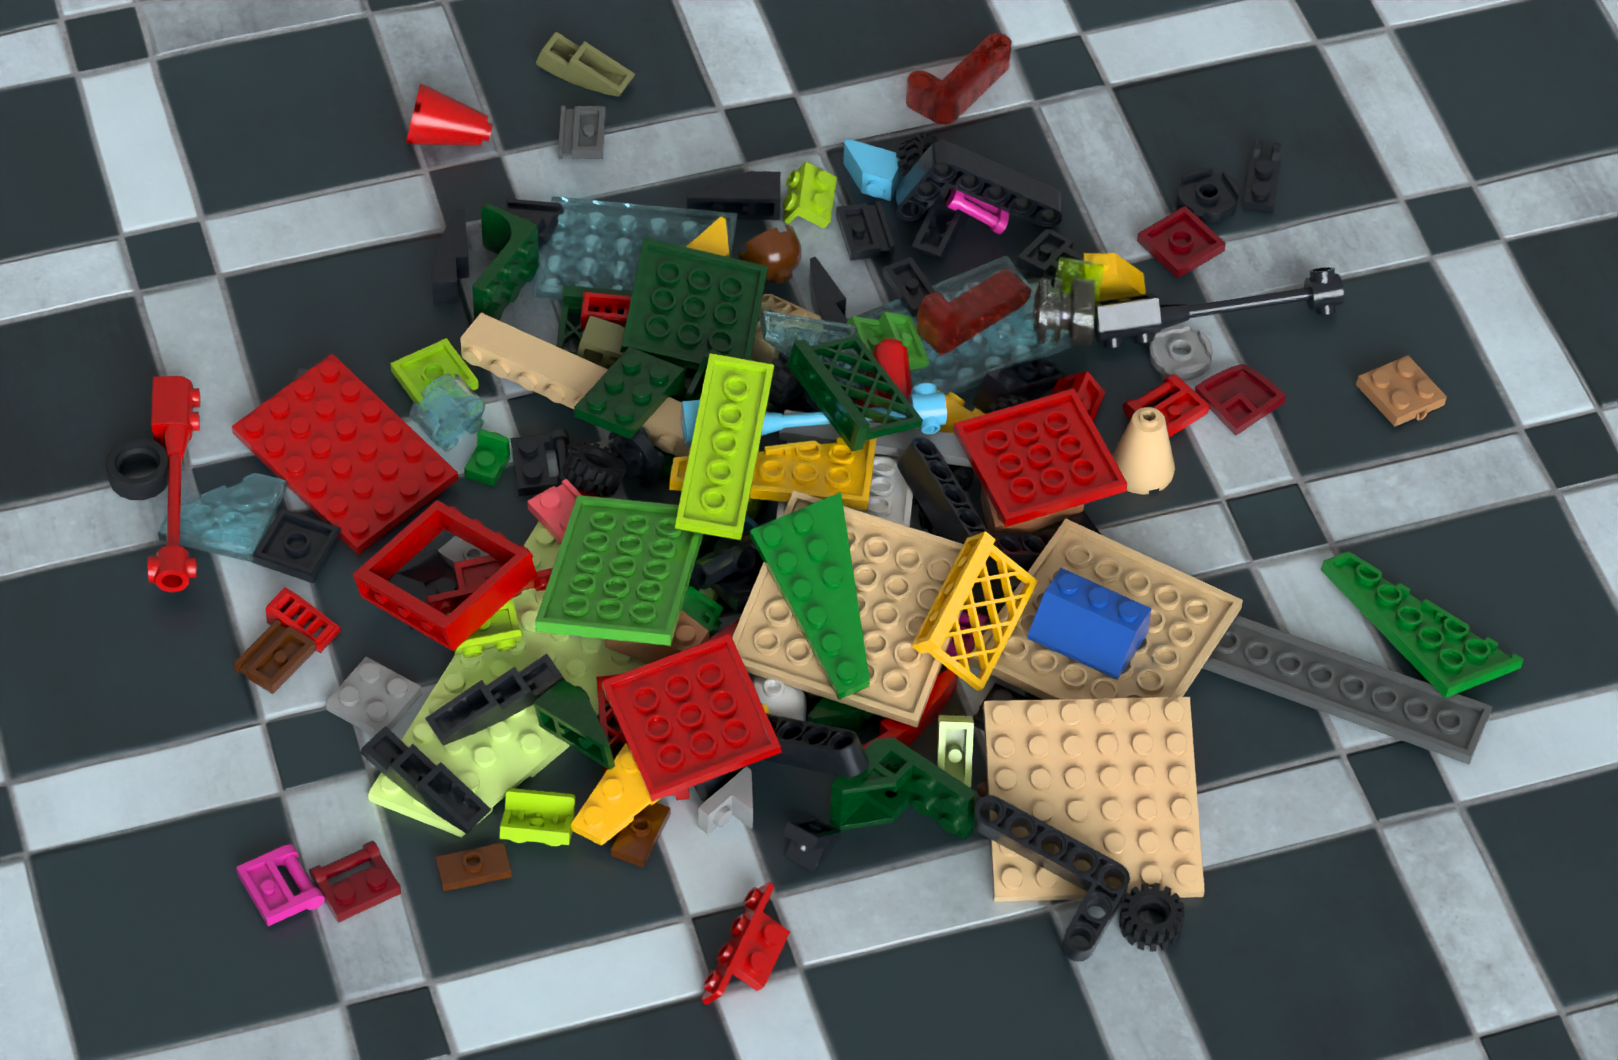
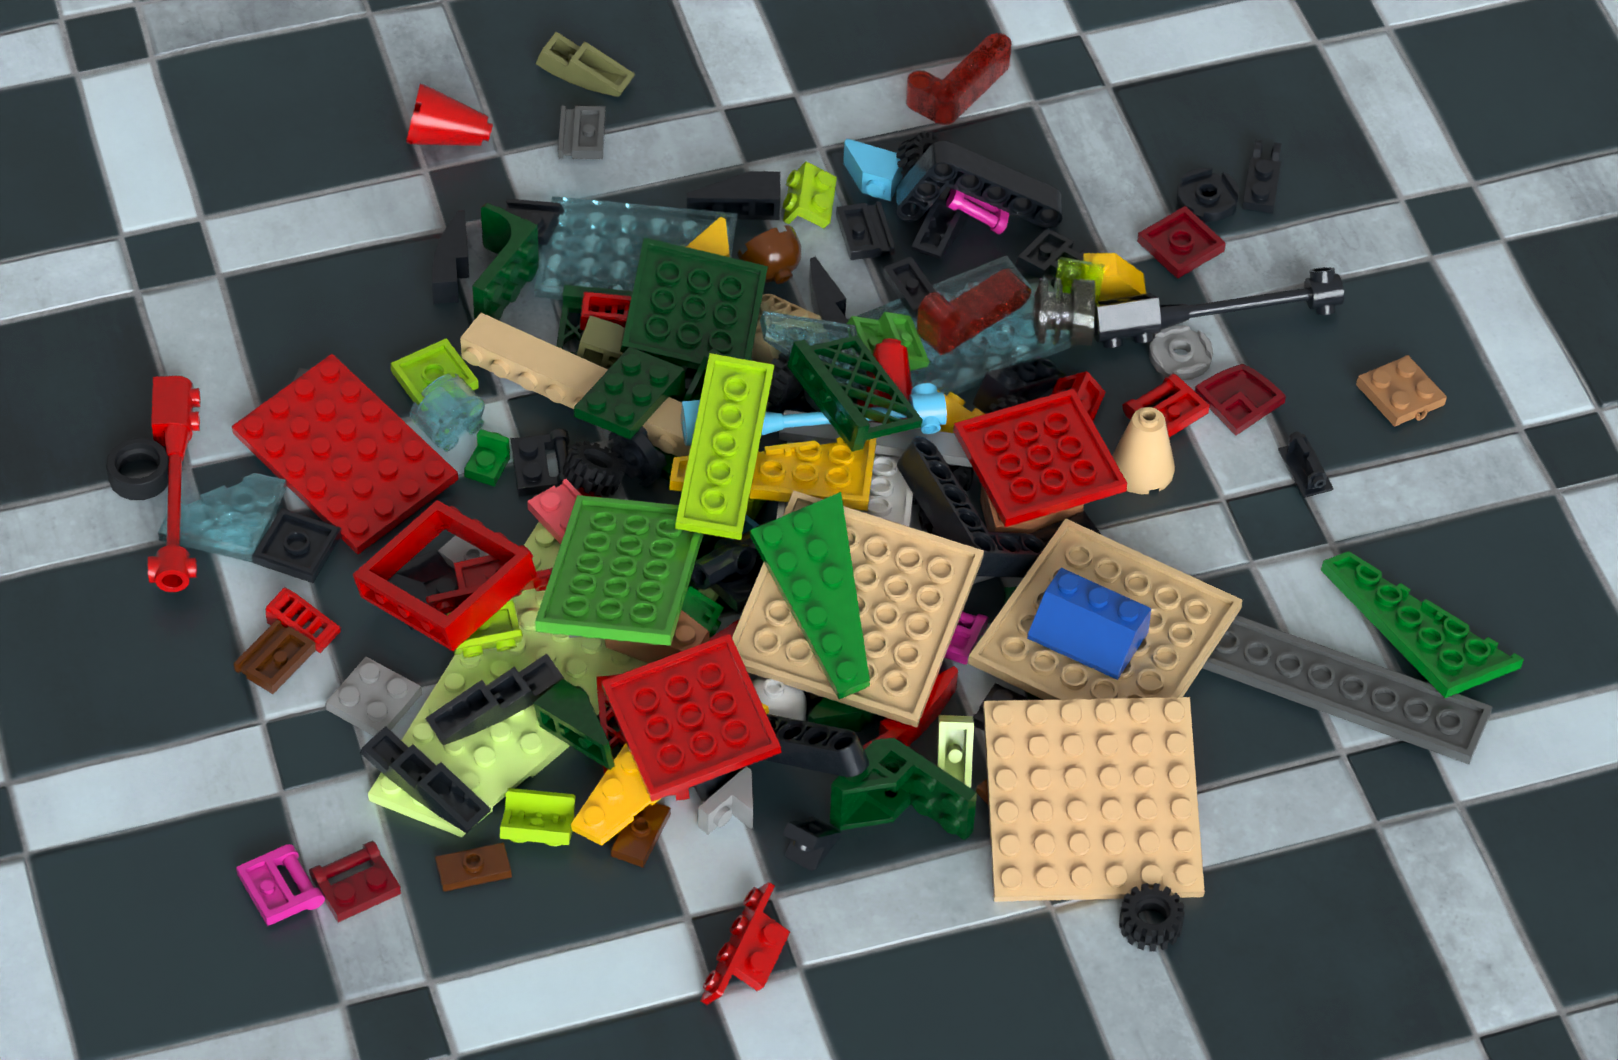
yellow fence [911,531,1038,691] -> none
black beam [973,795,1130,962] -> none
none -> black hinge [1278,432,1334,498]

